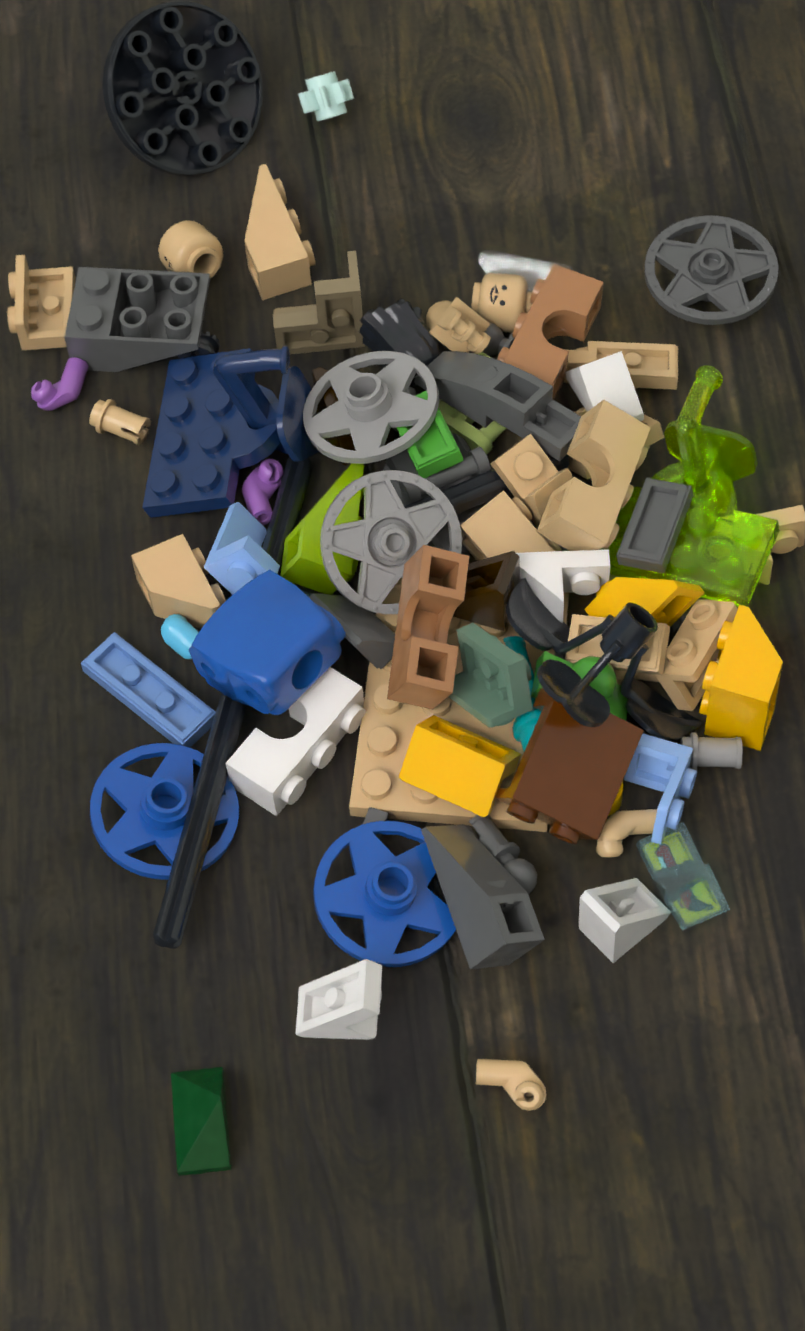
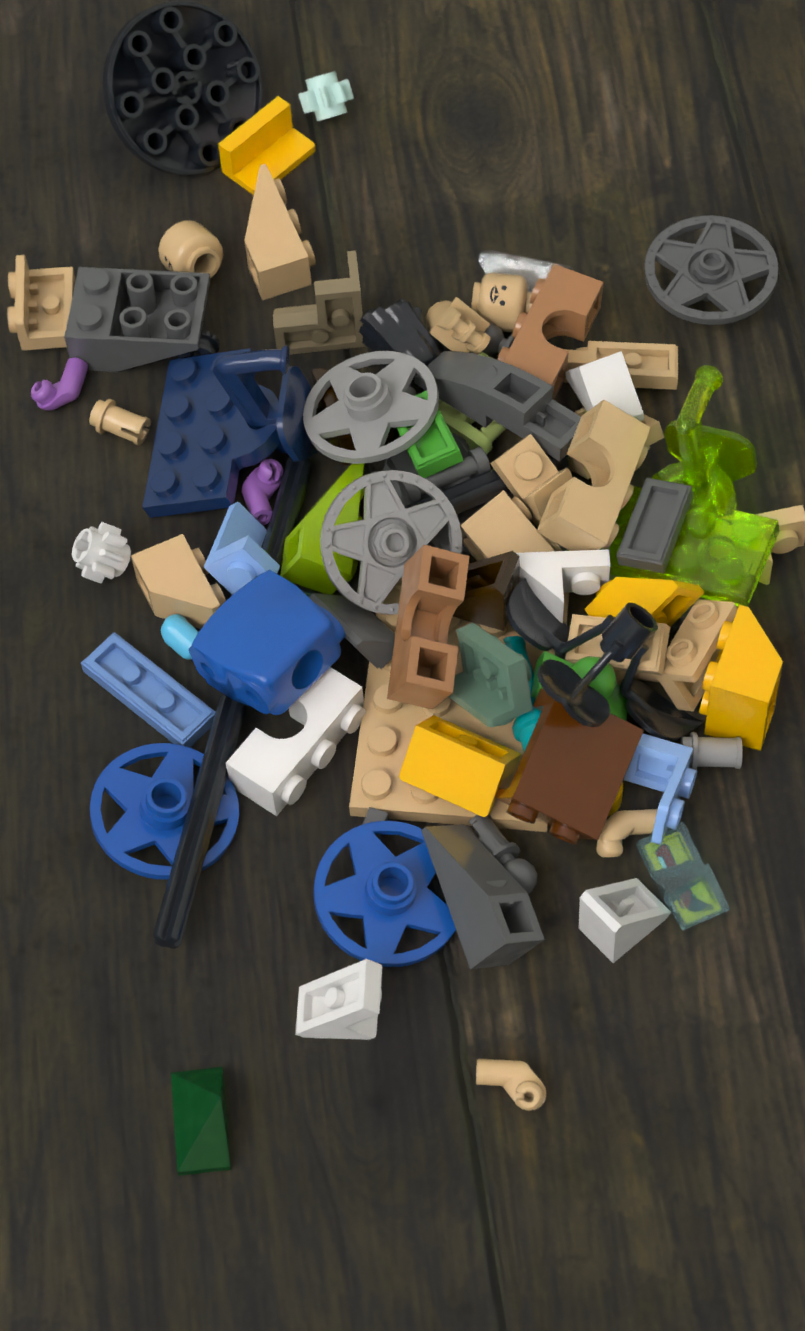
none -> white gear [72,522,131,584]
none -> yellow panel [218,96,315,195]

